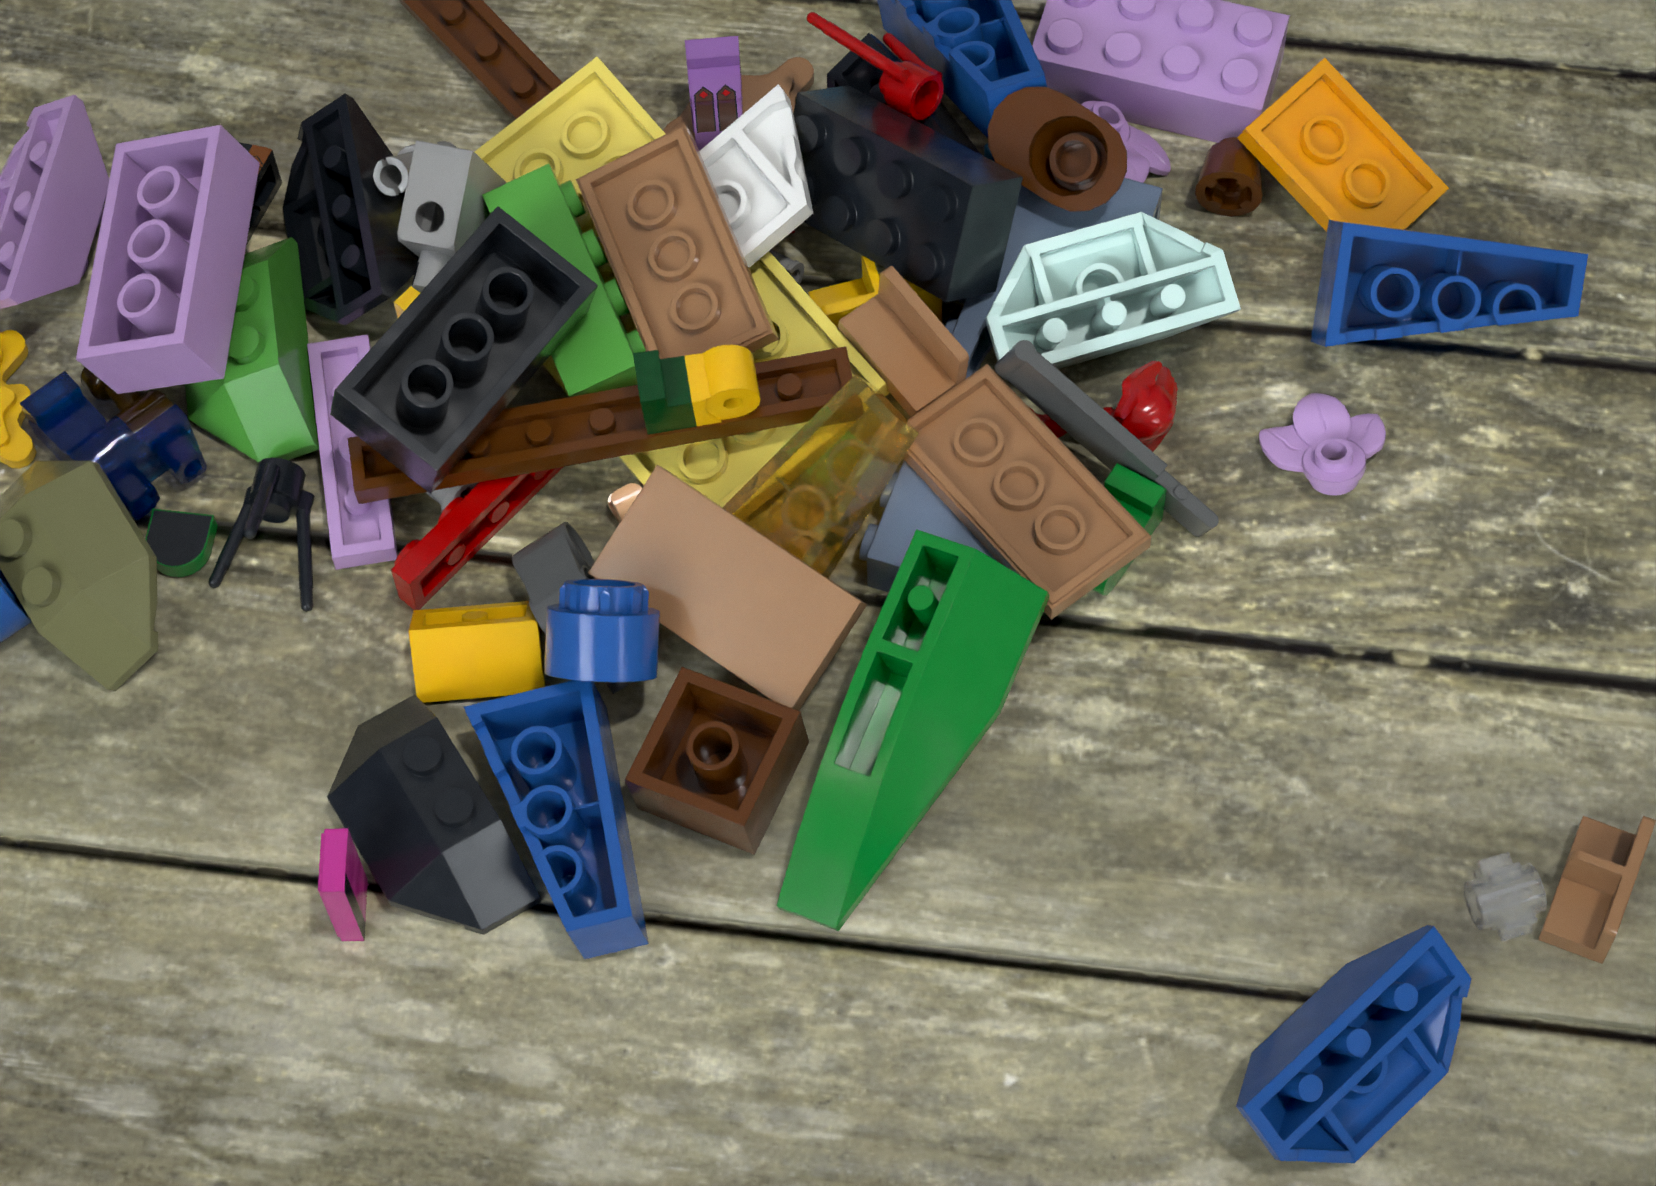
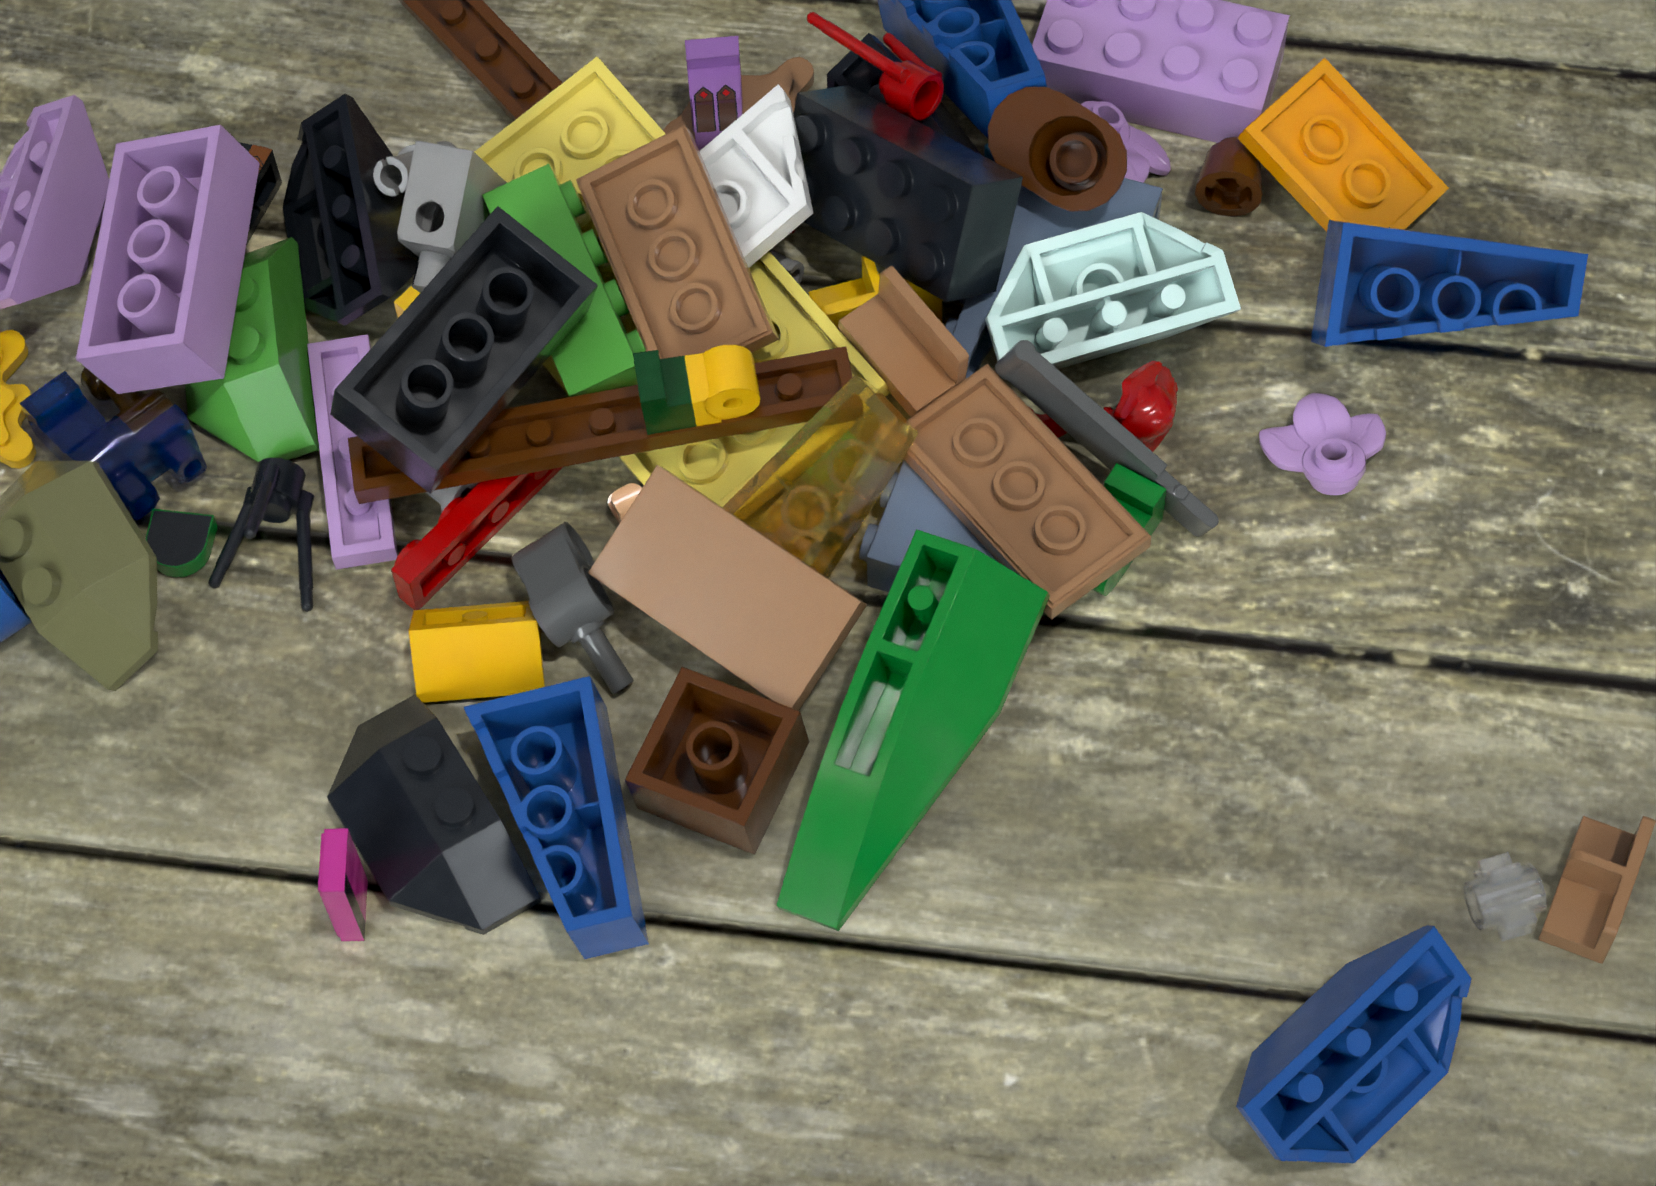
blue piece [544,579,660,682] -> none

